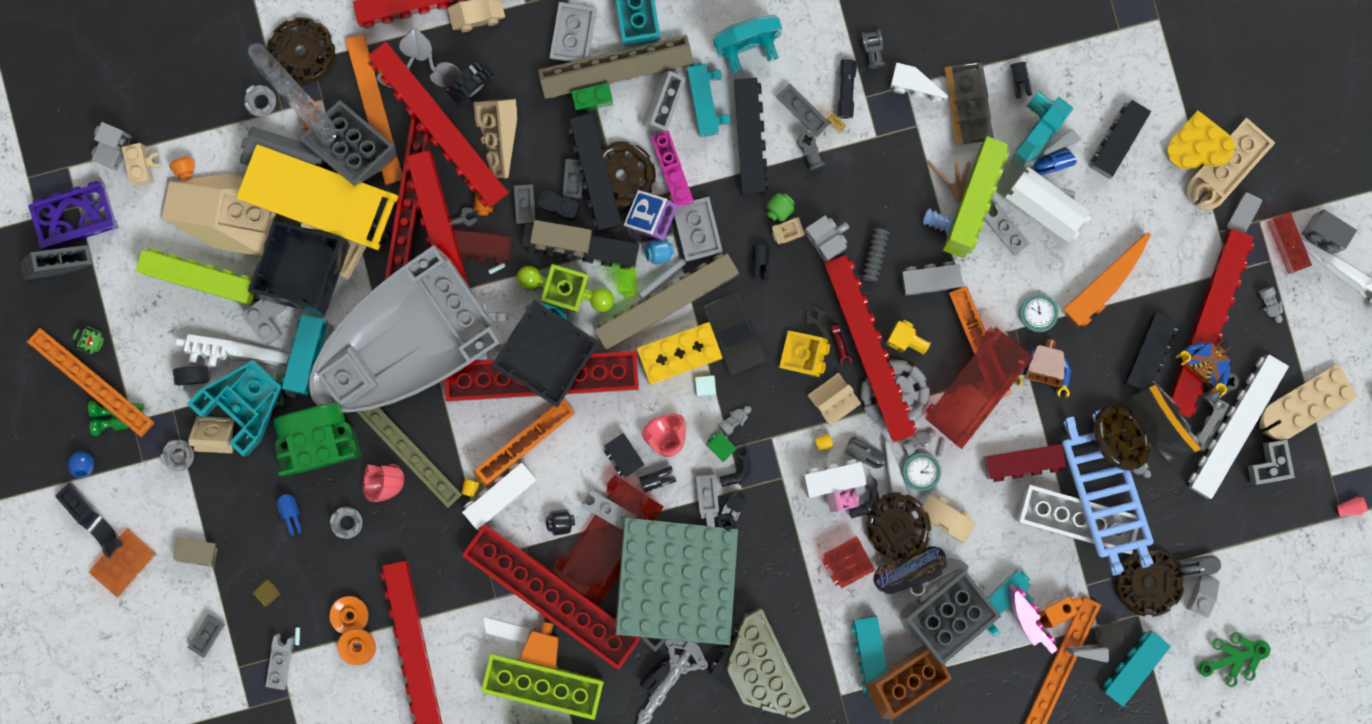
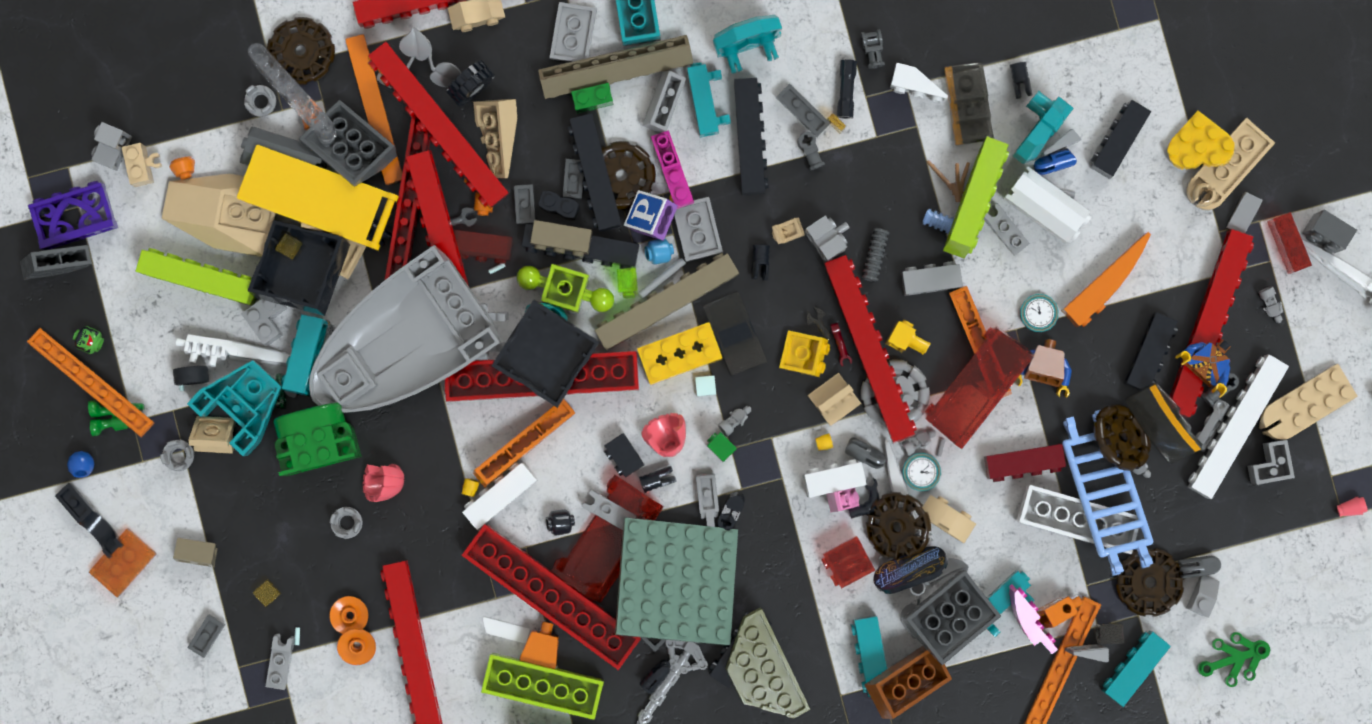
blue arm [277,494,301,536] -> none
olive plate [356,407,463,508] -> none
black piece [719,447,751,487] -> none
bright green head [766,193,795,221] -> none
none -> clear yellow tile [275,233,302,260]

